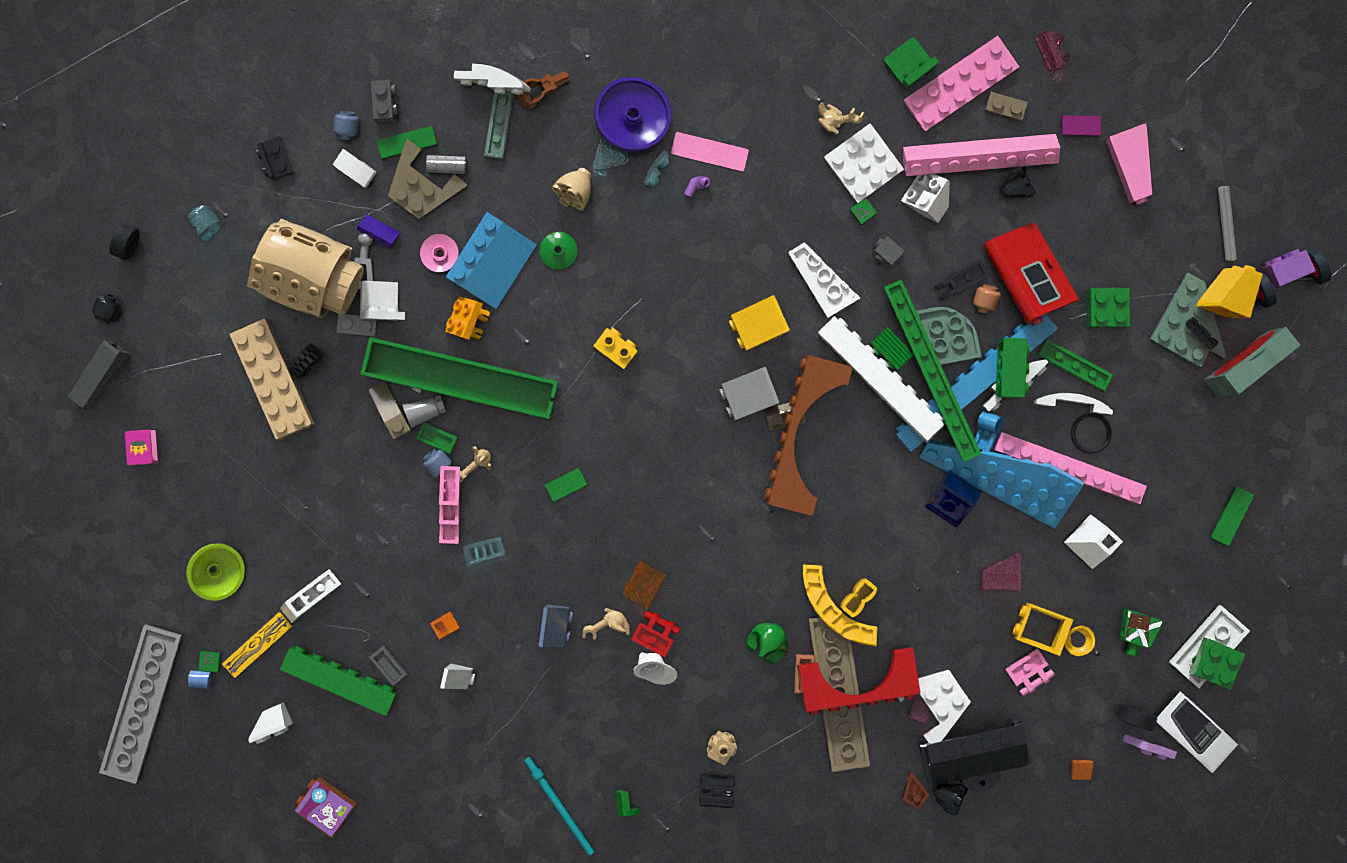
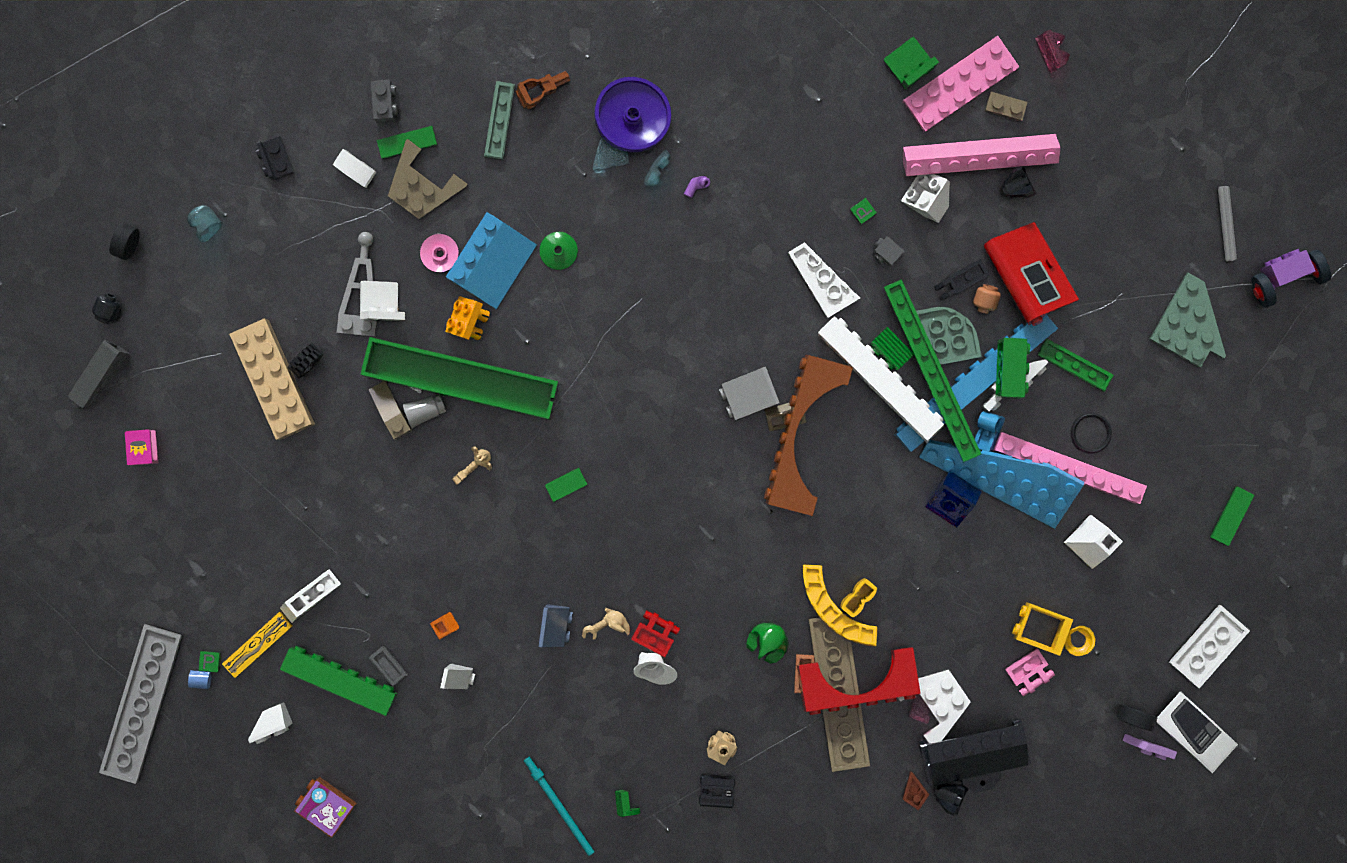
lime dish [186,543,245,601] -> none
tan piece [247,219,363,319] -> none
sand blue head [333,111,359,140] -> none
dark purple tile [357,214,400,248] -> none
green tile [415,422,459,455] -> none
sand blue head [423,449,452,478] -> none
light grey axle [426,155,466,174] -> none
bright pink slope [439,466,460,544] -> none
white slope [454,64,531,95] -> none
clear light blue slope [462,536,506,566] -> none
tan piece [552,168,592,211] -> none
yellow brick [593,328,638,370] -> none
clear orange bracket [623,561,666,608] -> none
bright pink sticker [671,132,749,171] -> none
yellow slope [729,295,790,351] -> none
tan piece [818,102,865,134] -> none
white plate [824,124,904,204] -> none
clear pink wing [981,553,1021,591] -> none
white slope [1033,393,1113,415] -> none
magenta tile [1061,116,1101,136] -> none
orange slope [1071,760,1093,780] -> none
green brick [1086,288,1130,328] -> none
bright pink slope [1106,124,1152,205] -> none
torso [1120,608,1163,657] -> none
black axle [1185,317,1218,350] -> none
green brick [1189,637,1245,690] -> none
yellow slope [1196,265,1263,318] -> none
sand green tile [1204,327,1300,398] -> none

